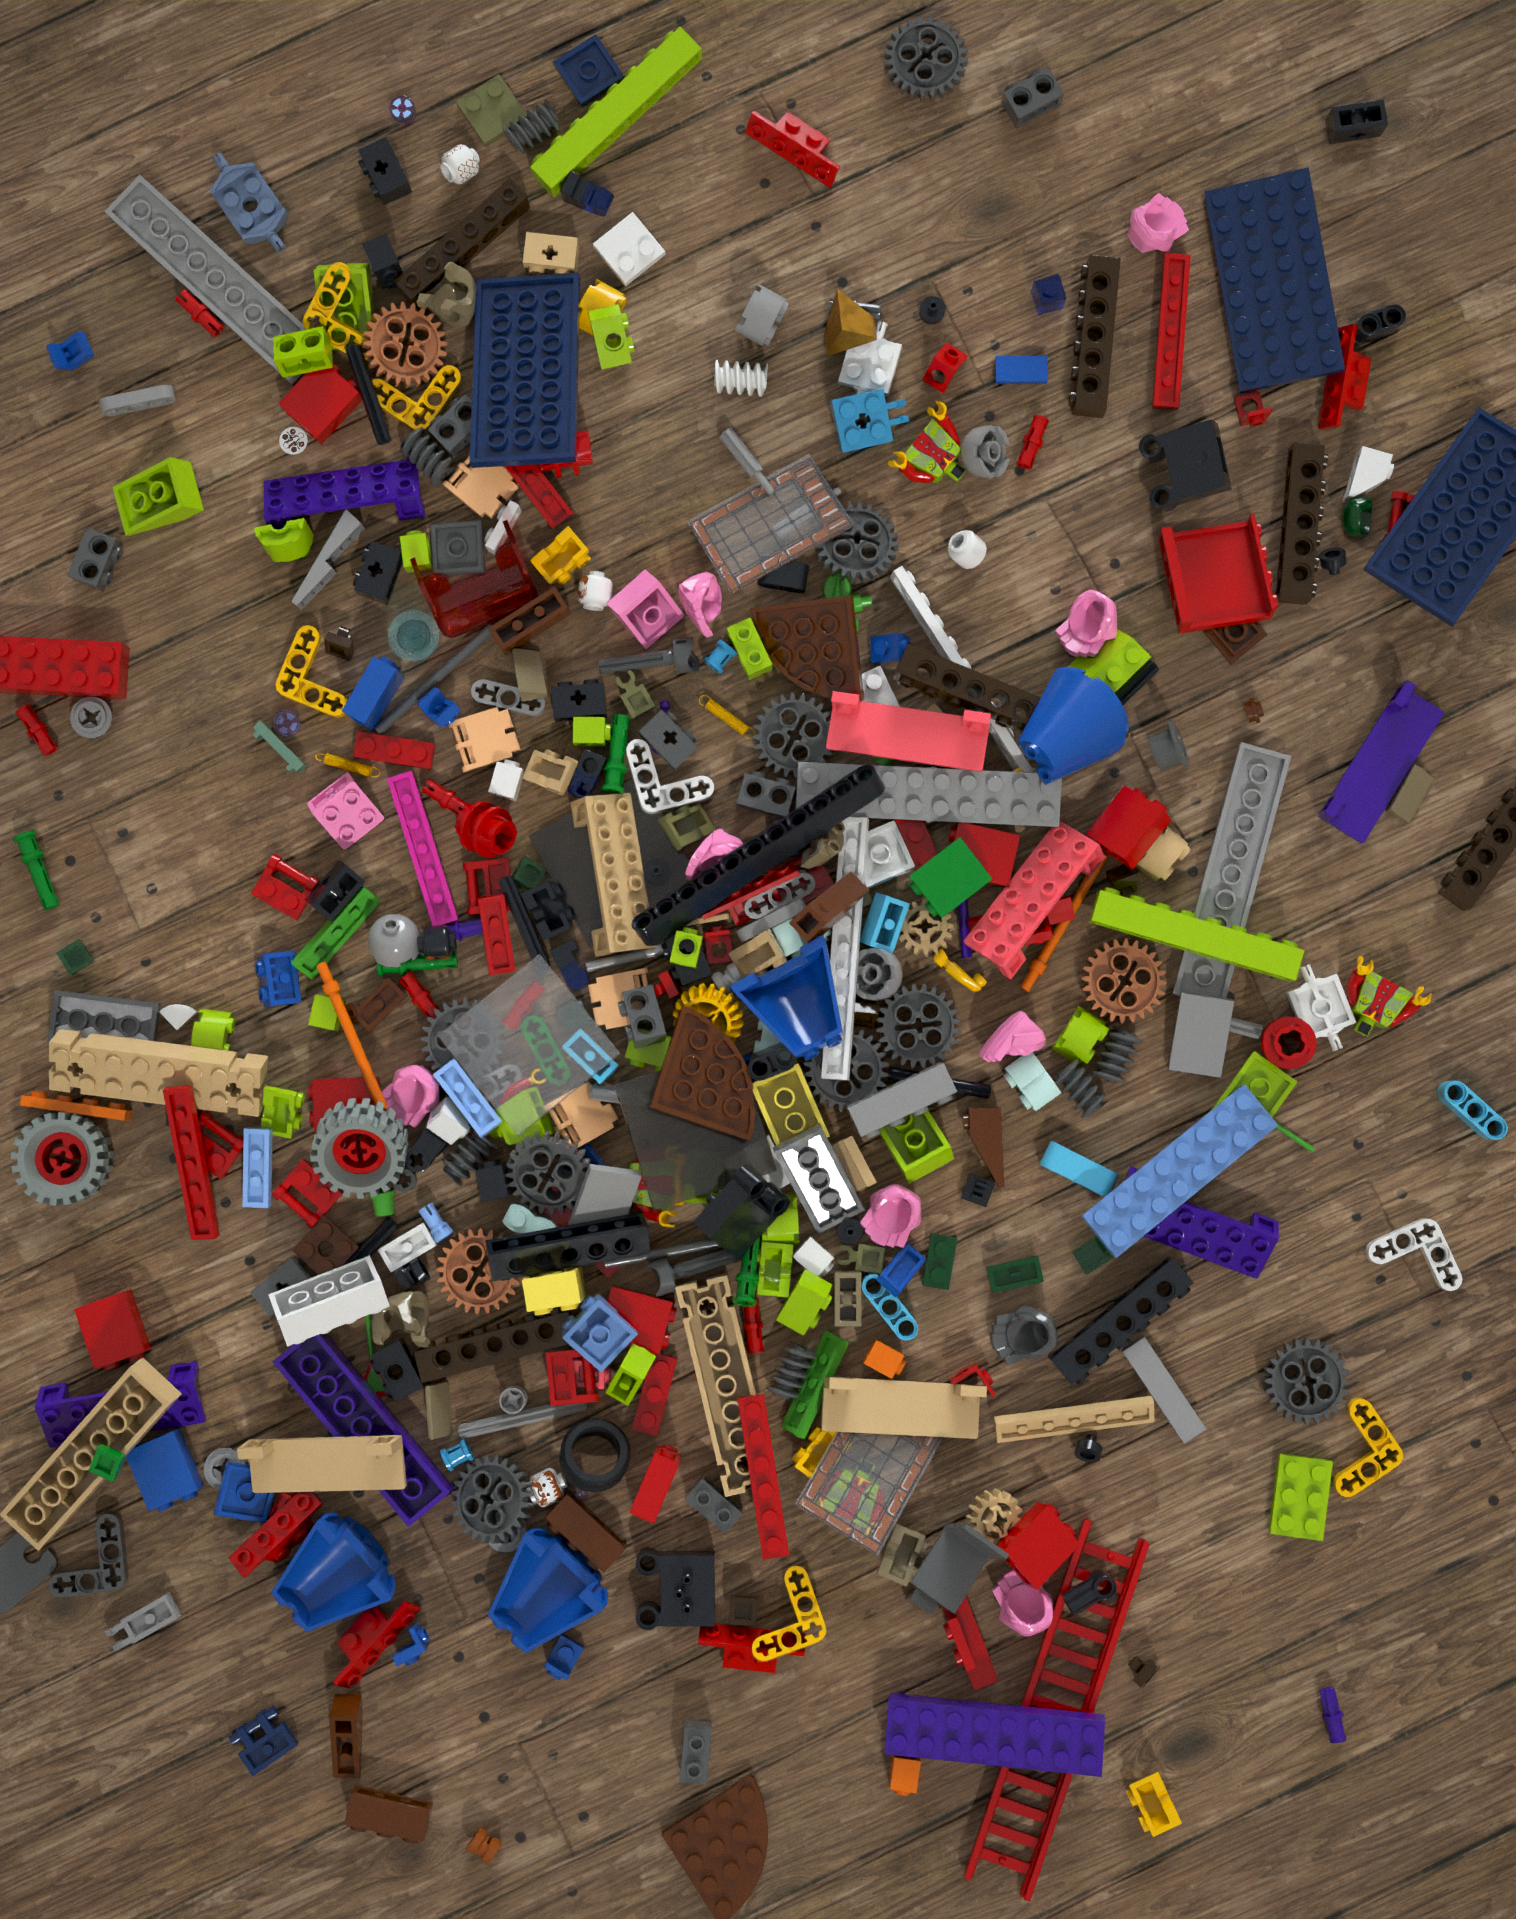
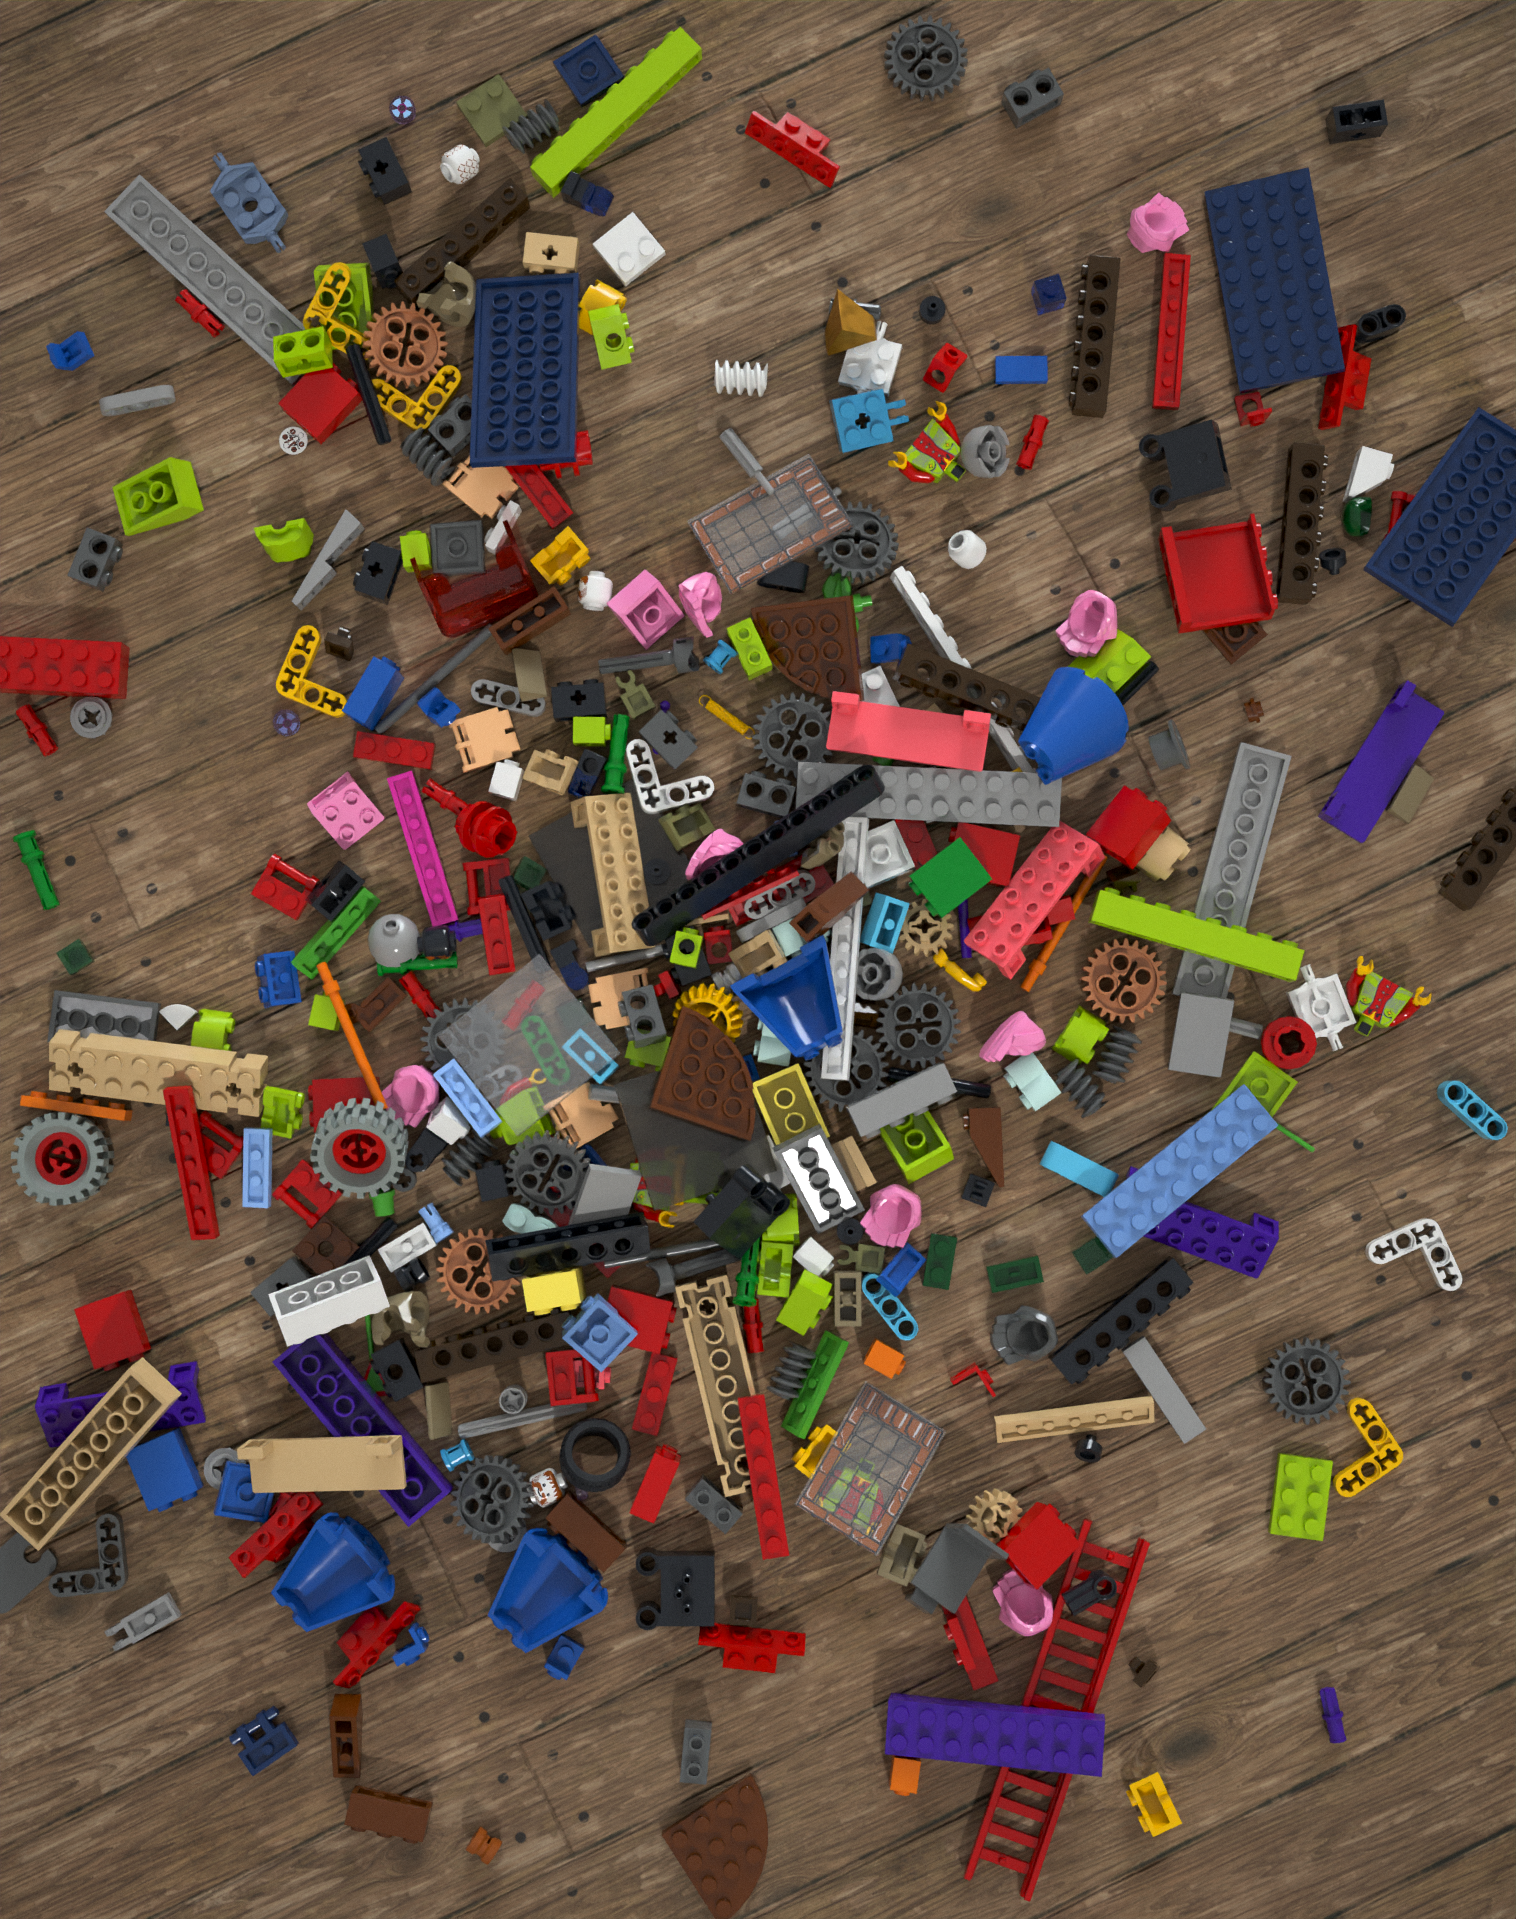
green plate [88,1444,126,1482] -> none
sand green piece [253,720,307,774] -> none
dark purple bracket [264,460,425,530] -> none
yellow piece [315,753,381,777] -> none
clear light blue piece [387,610,440,662] -> none
lime brick [605,1343,656,1406] -> none
light grey brick [735,284,789,346] -> none
black beam [748,1042,797,1081] -> none
yellow beam [751,1566,826,1662] -> none
tan bracket [821,1376,987,1439] -> none

